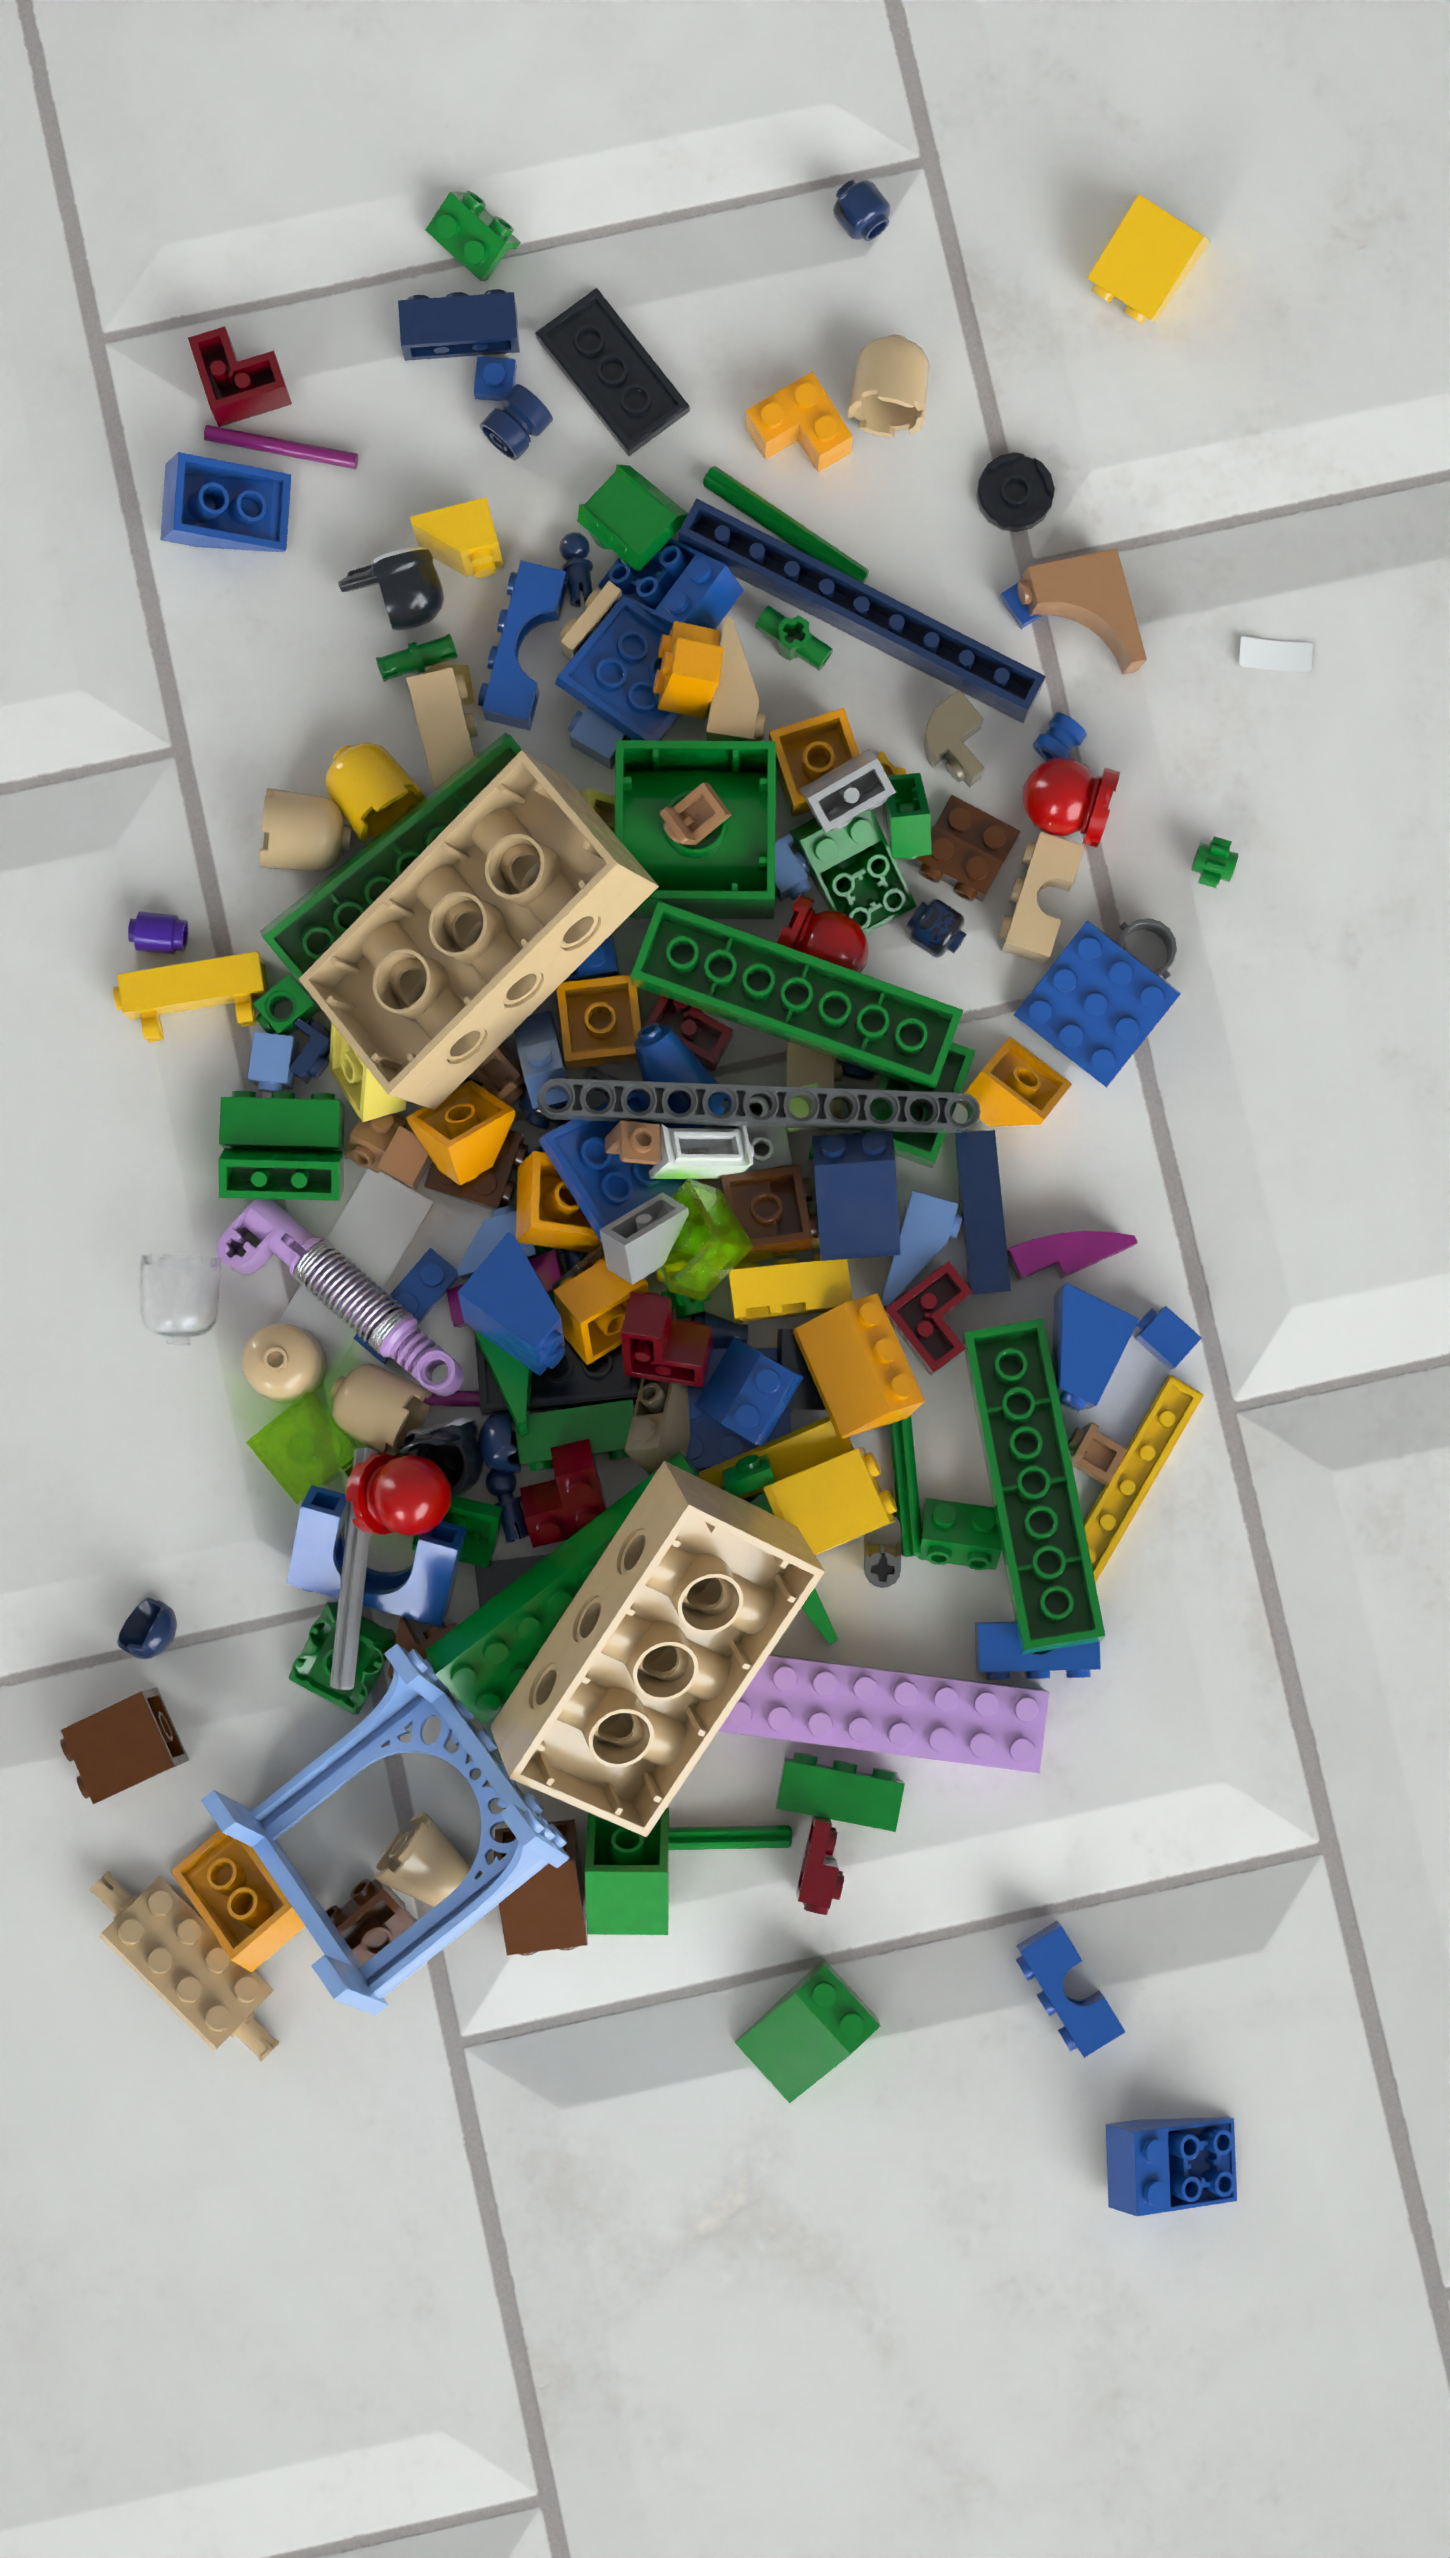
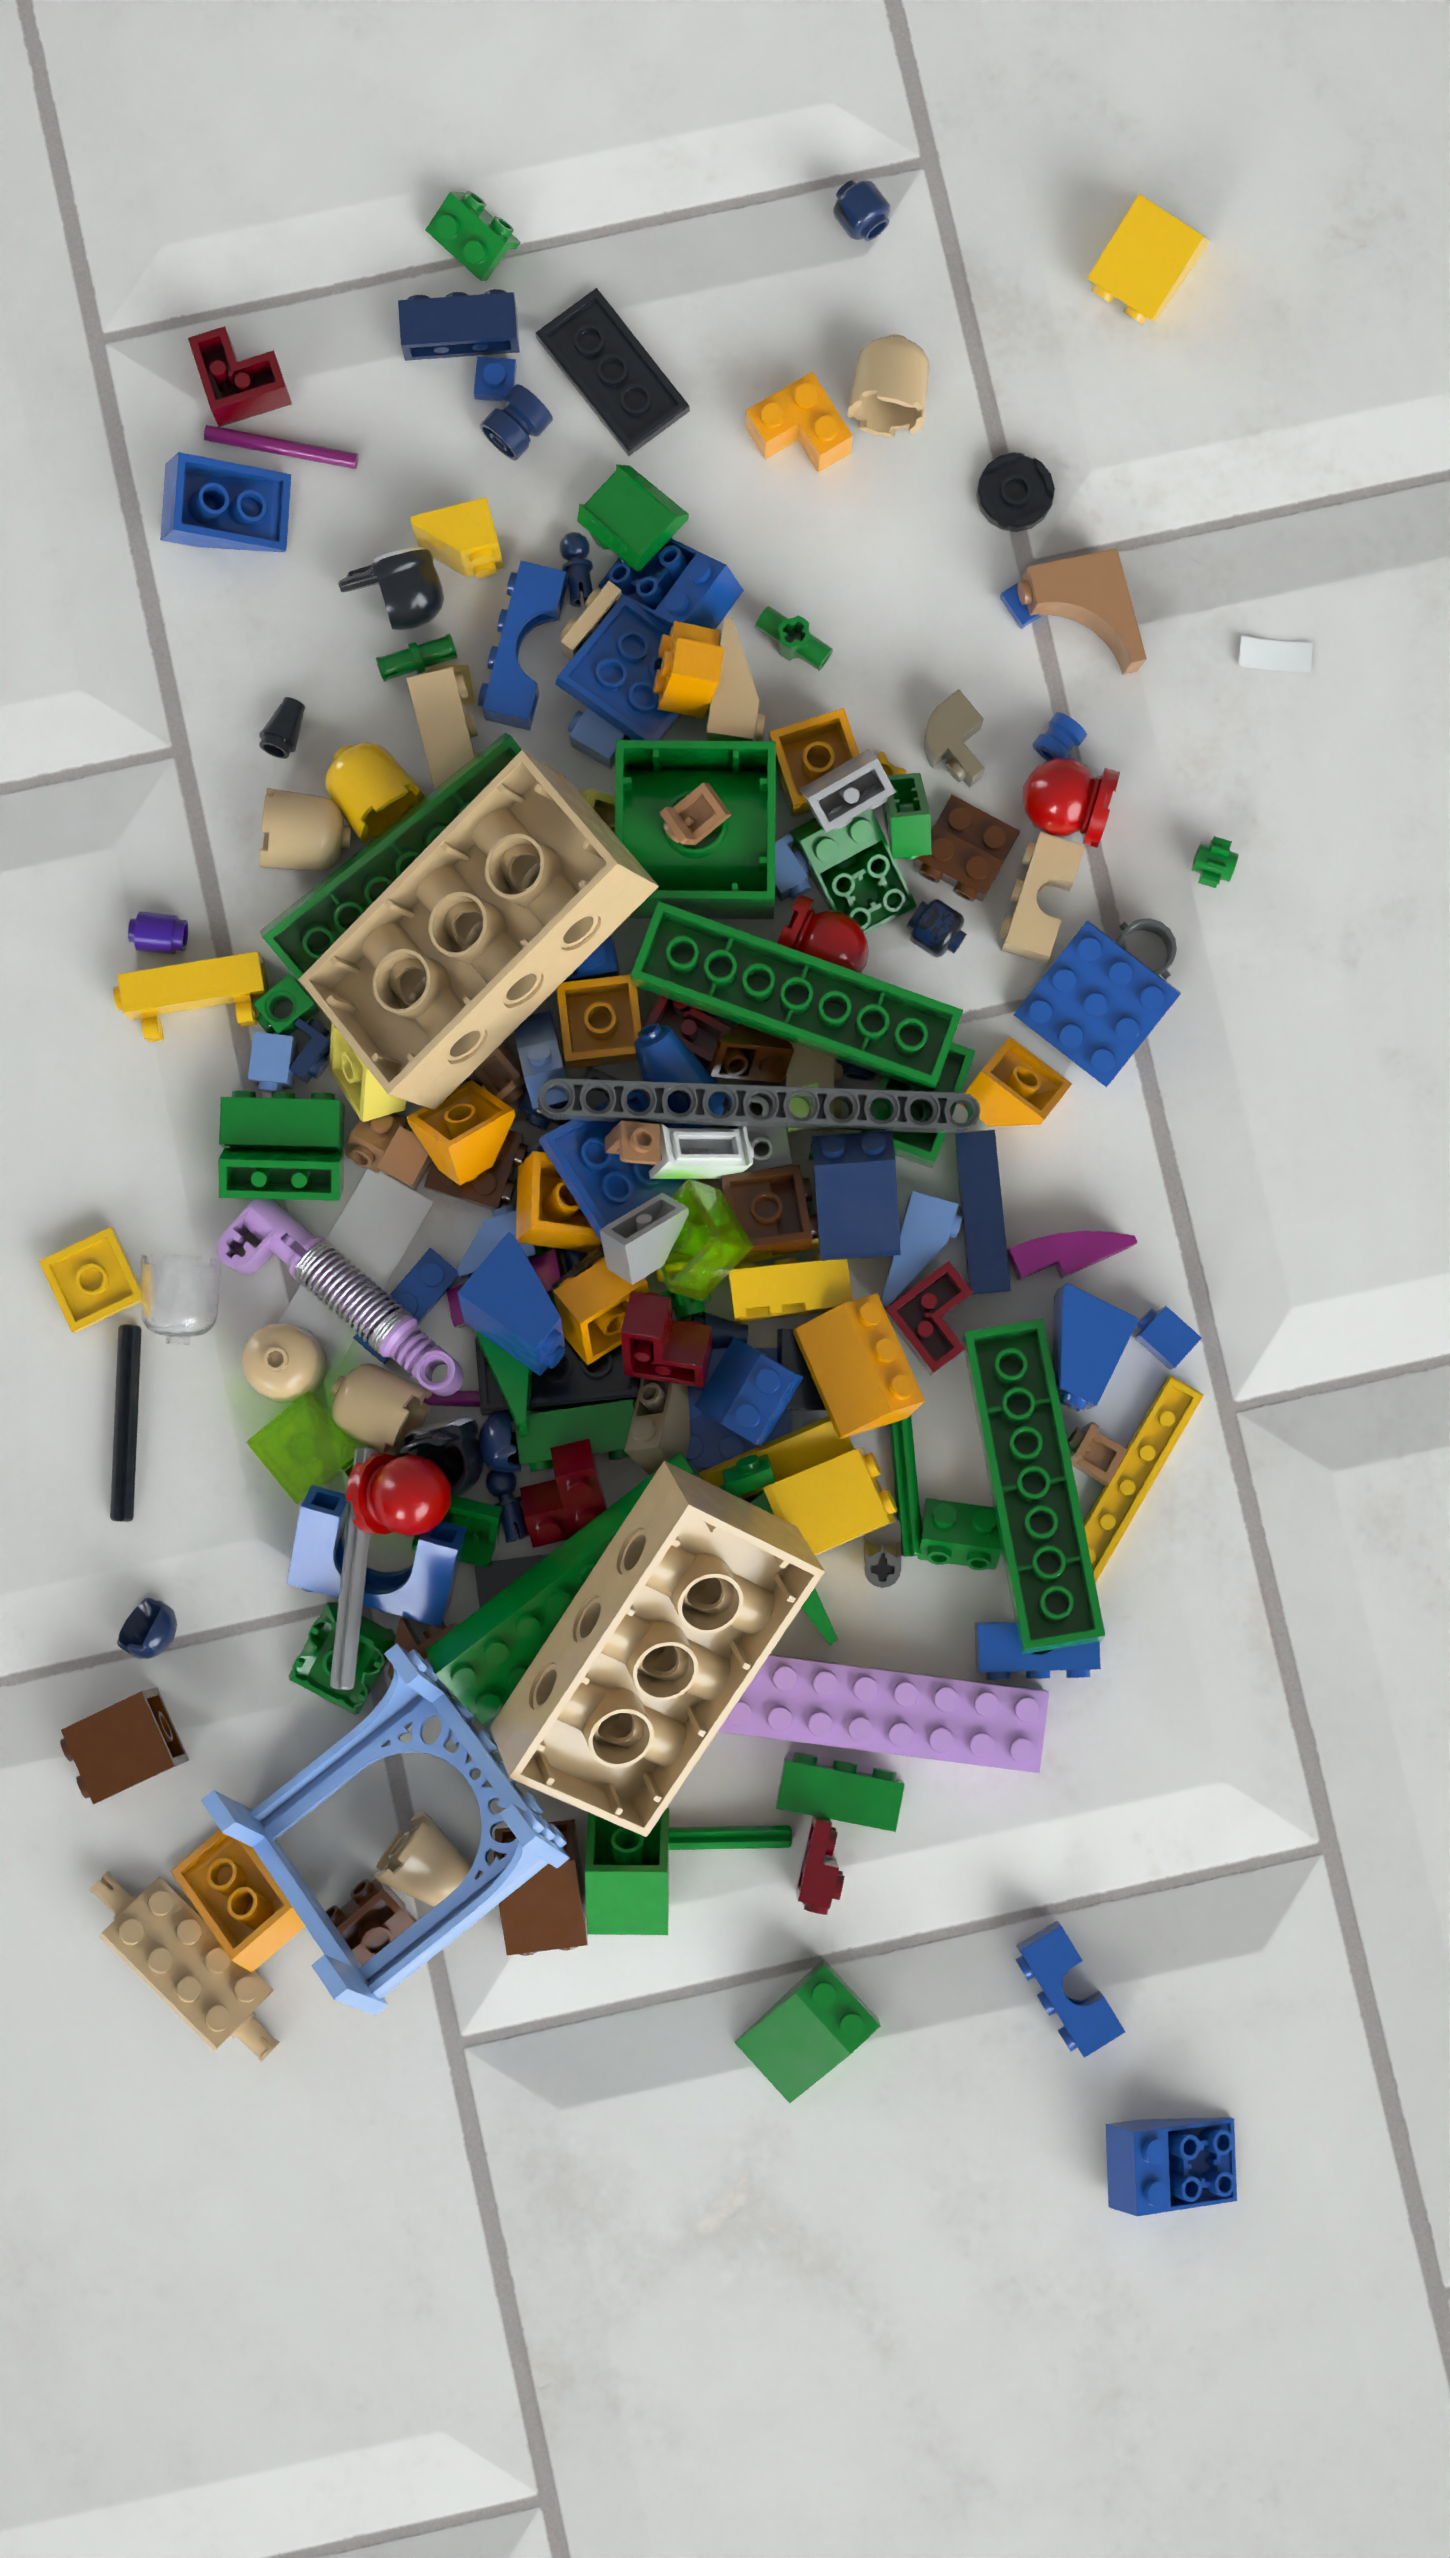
dark blue brick [678,498,1046,723] -> none
green axle [703,466,869,583] -> none
none -> yellow plate [39,1227,147,1333]
none -> black axle [110,1324,142,1522]
none -> black cone [259,697,305,759]
none -> reddish brown slope [708,1024,794,1083]

